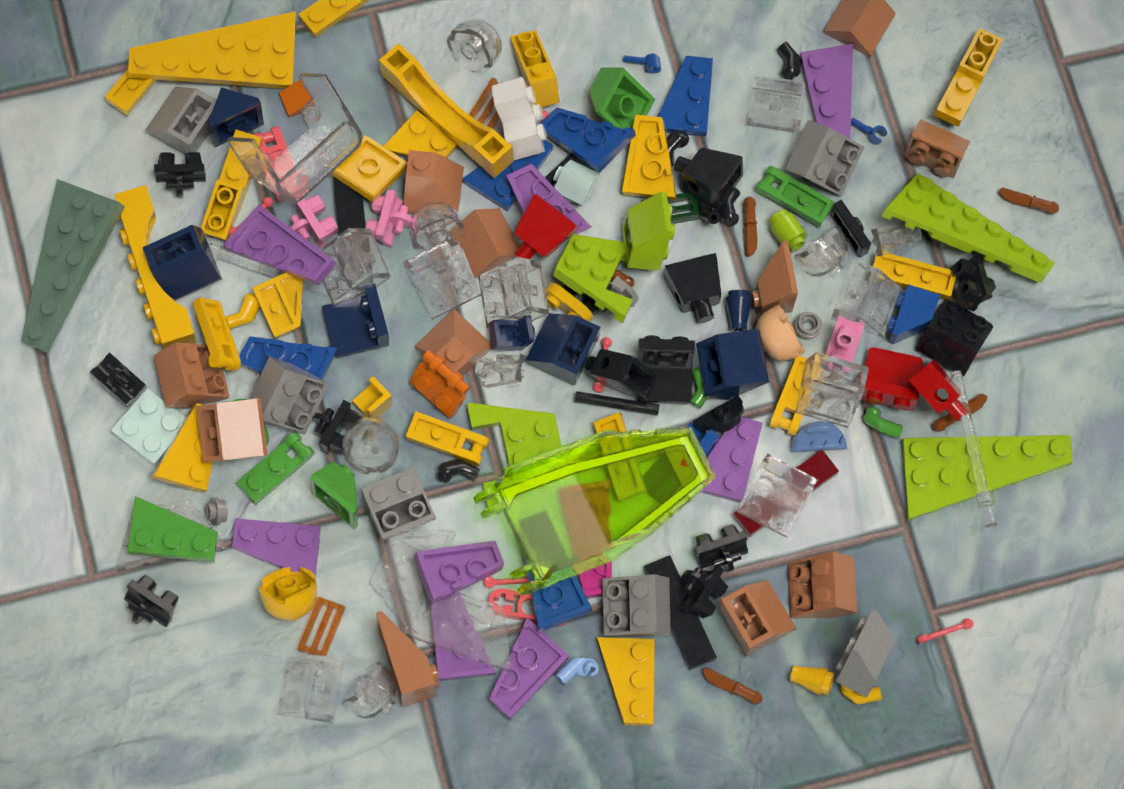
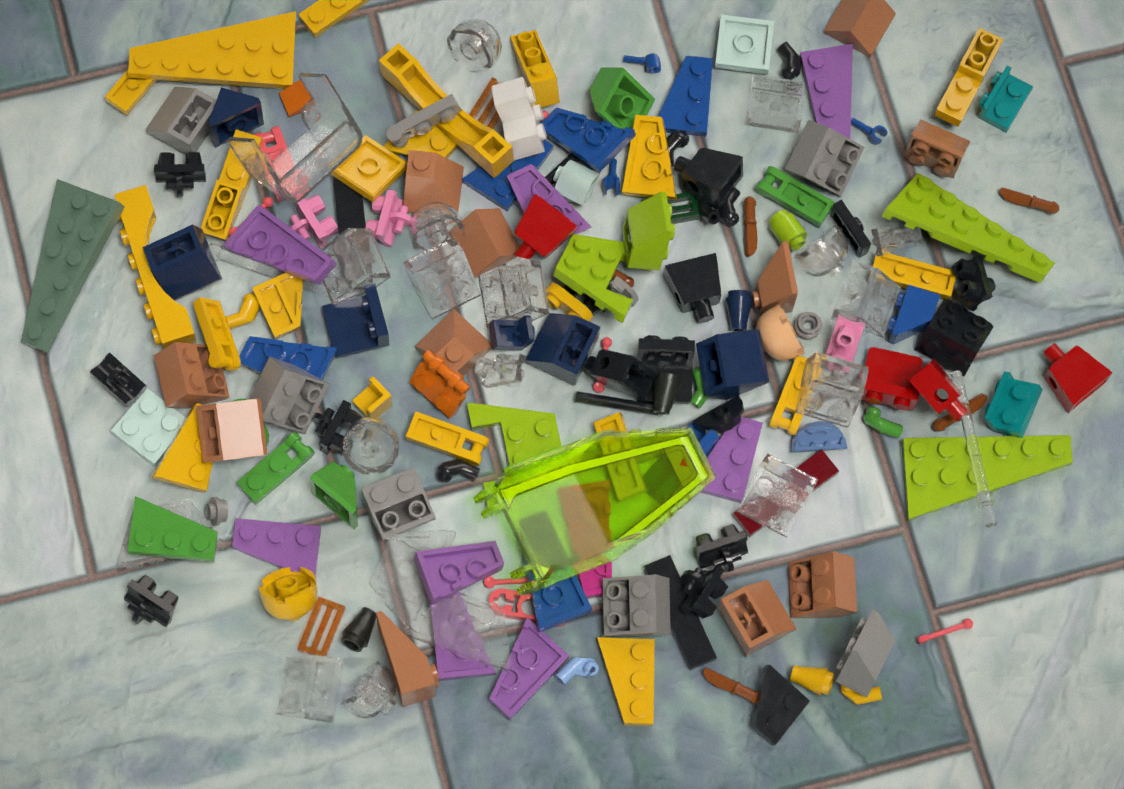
none -> pearl dark grey cone [341,607,376,652]
none -> light grey plate [386,94,462,148]
none -> blue hand [603,159,620,195]
none -> pearl dark grey cone [653,372,681,415]
none -> light aqua plate [715,14,774,74]
none -> black wing [751,665,810,745]
none -> teal bracket [978,65,1033,133]
none -> teal bracket [984,371,1043,438]
none -> red torso [1043,343,1112,414]

